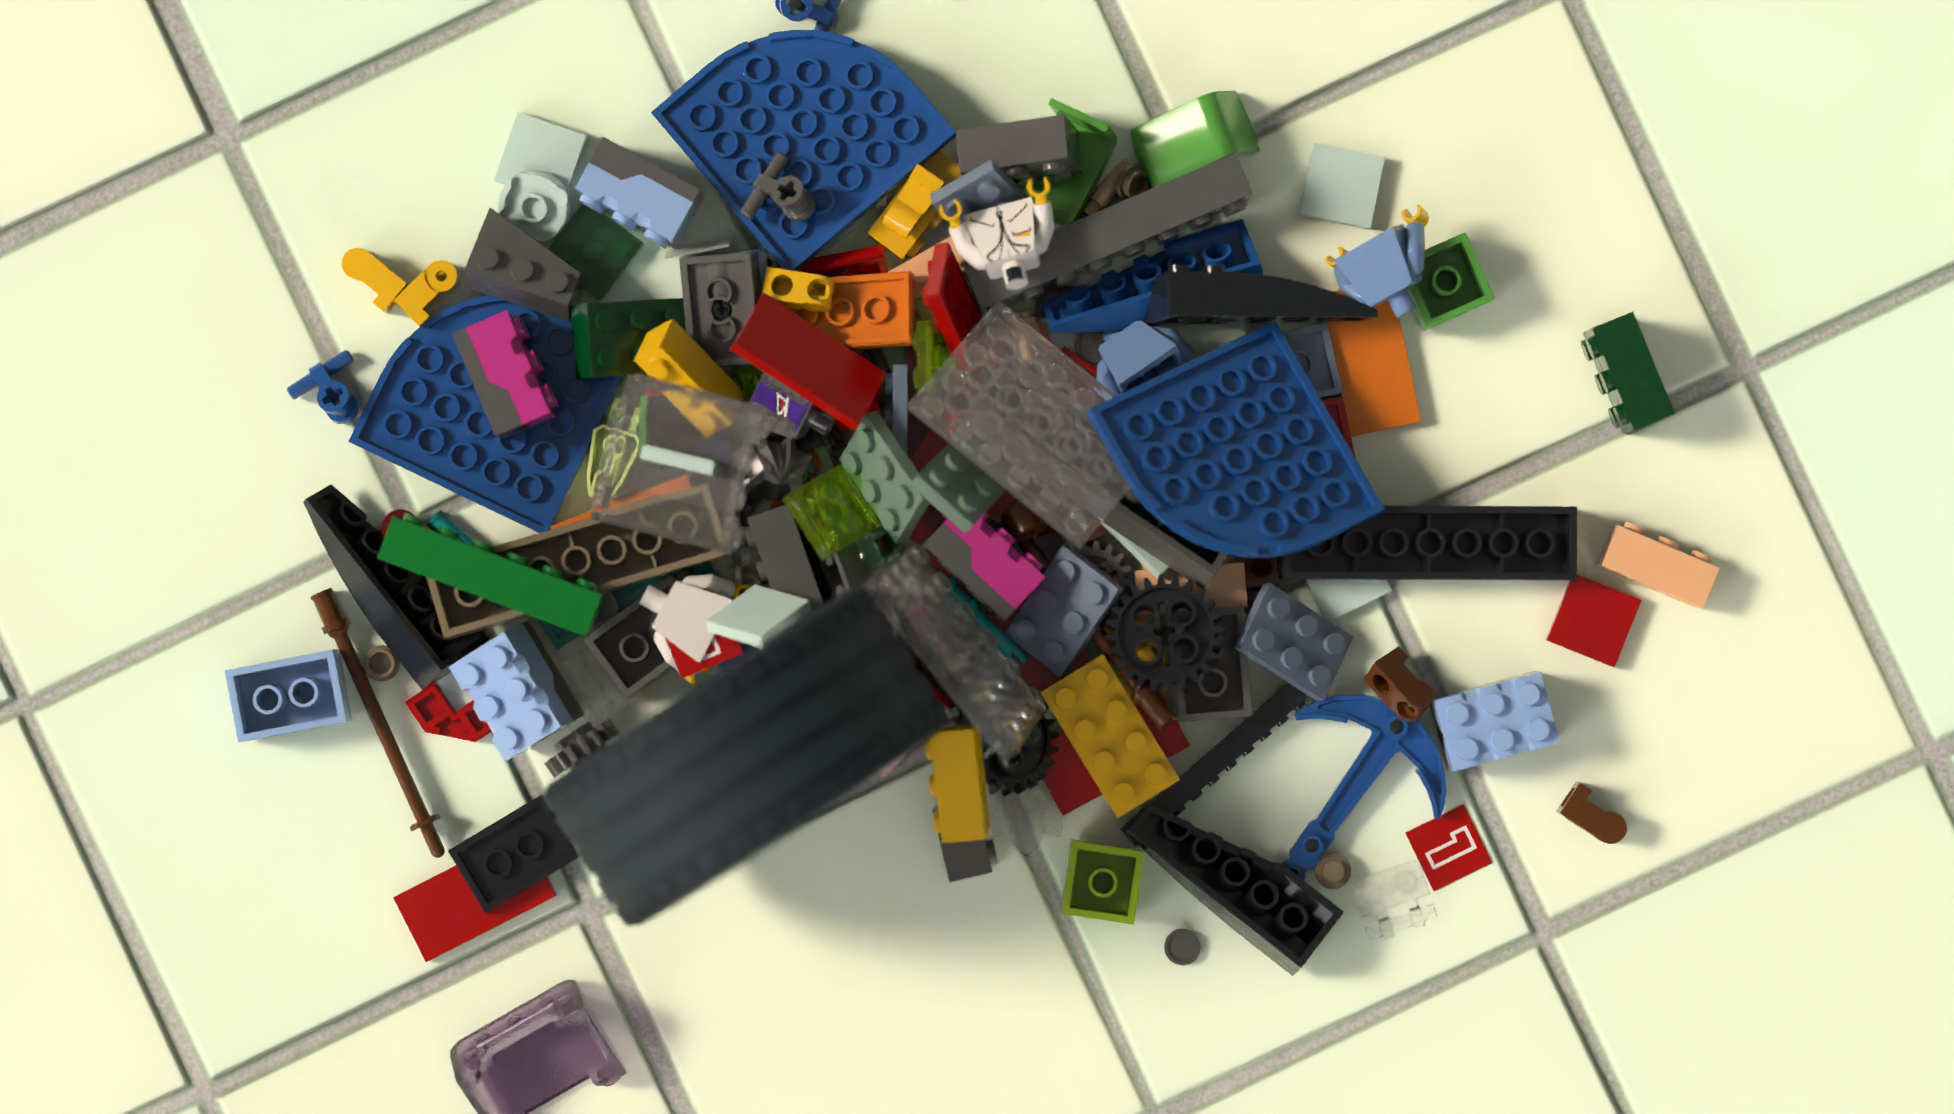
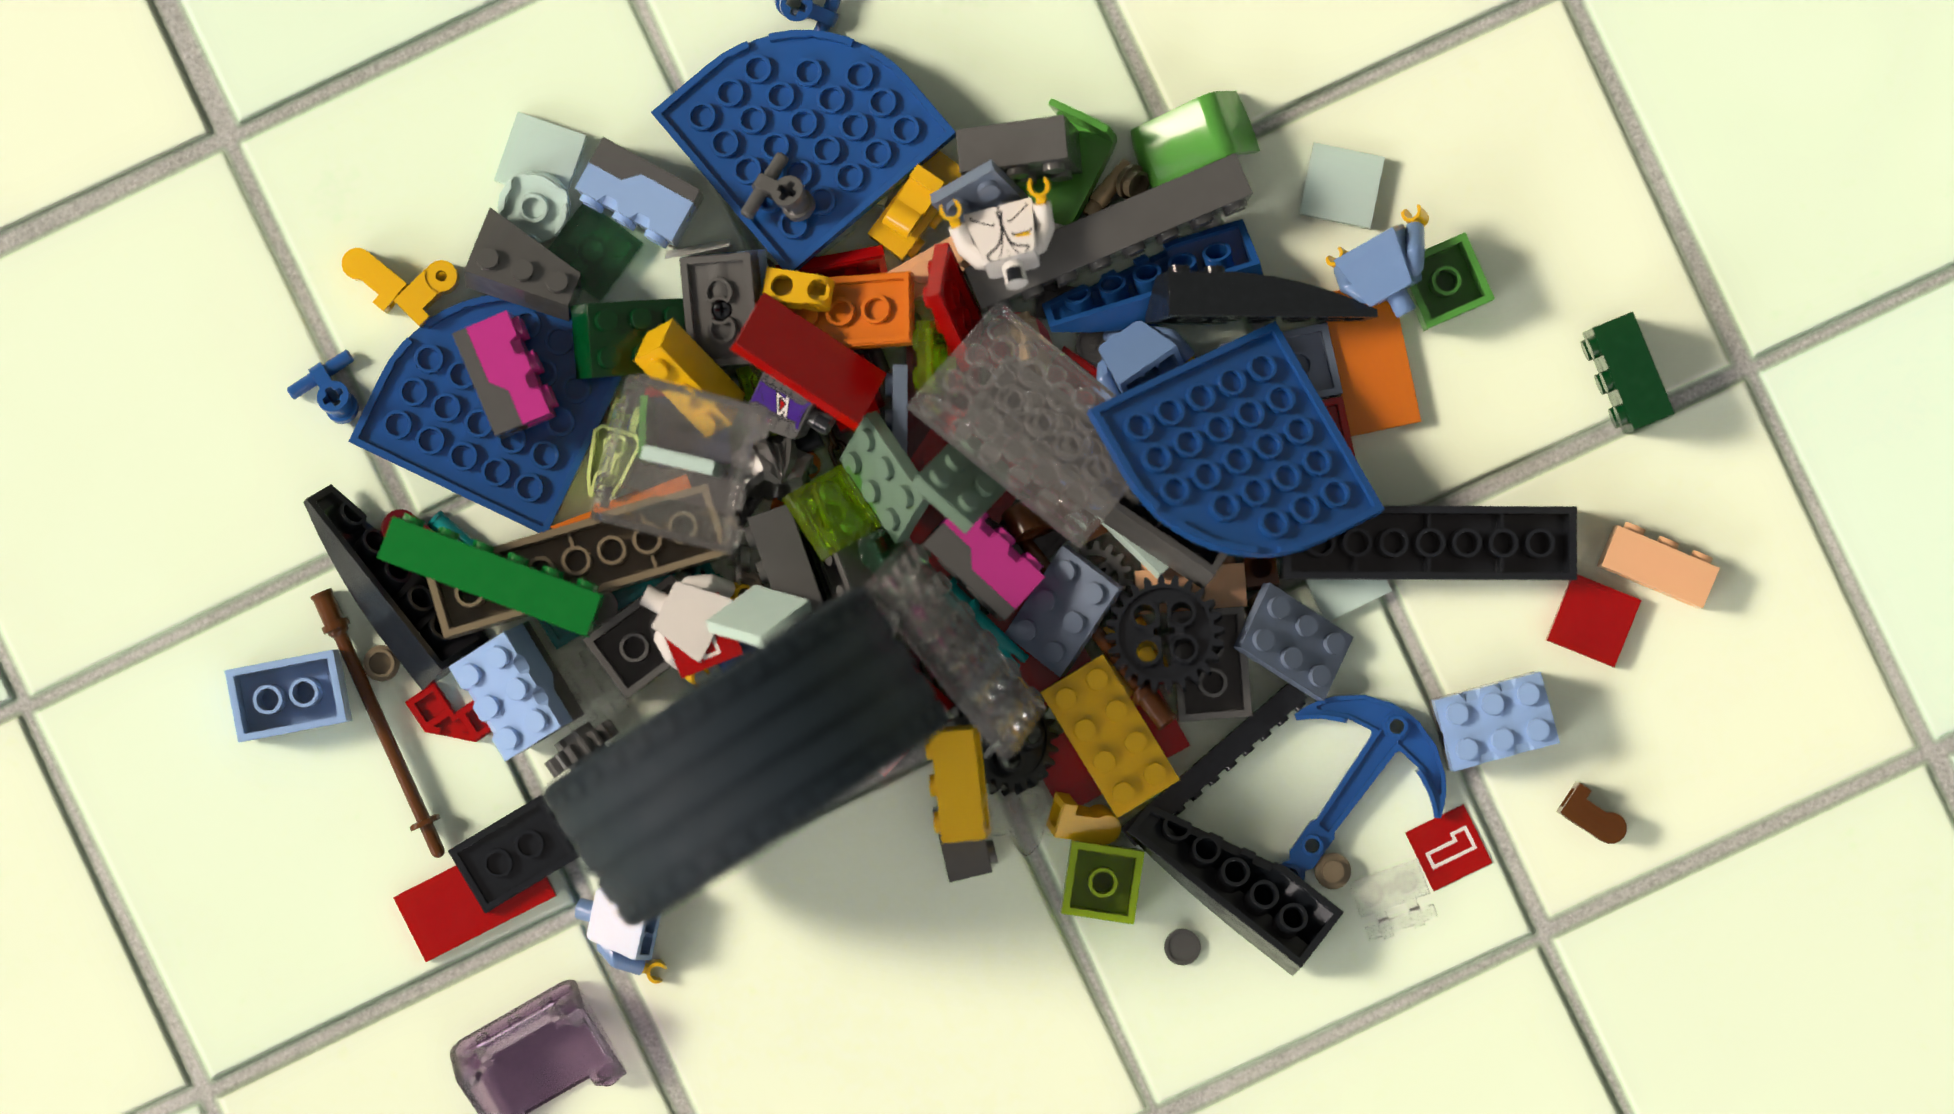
reddish brown leg [1363,646,1434,722] -> none
none -> torso [575,888,667,984]
none -> yellow leg [1046,792,1121,844]

